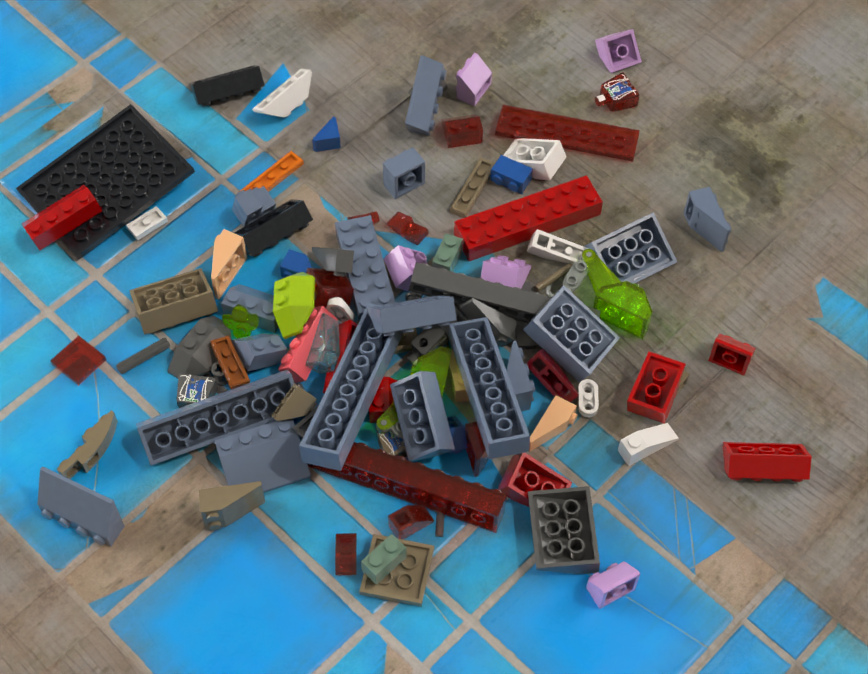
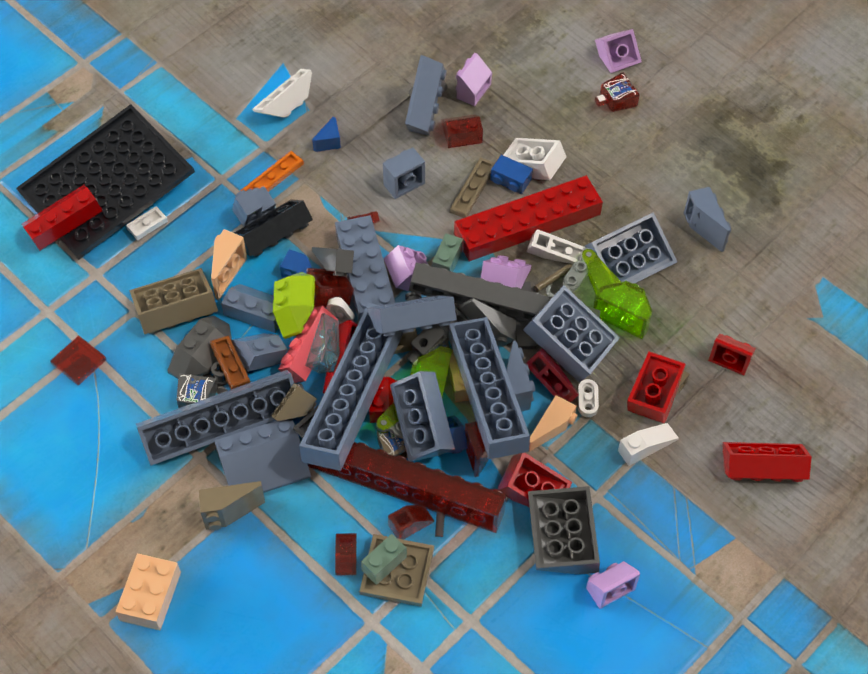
sand blue slope [38,466,125,547] -> none
dark tan slope [57,410,118,479] -> none
dark grey axle [116,338,170,374] -> none
black slope [189,65,265,107] -> none
clear neon green plate [222,304,259,339] -> none
clear red slope [387,212,429,245] -> none
clear red plate [495,105,640,162] -> none
none -> light nougat brick [116,553,181,631]

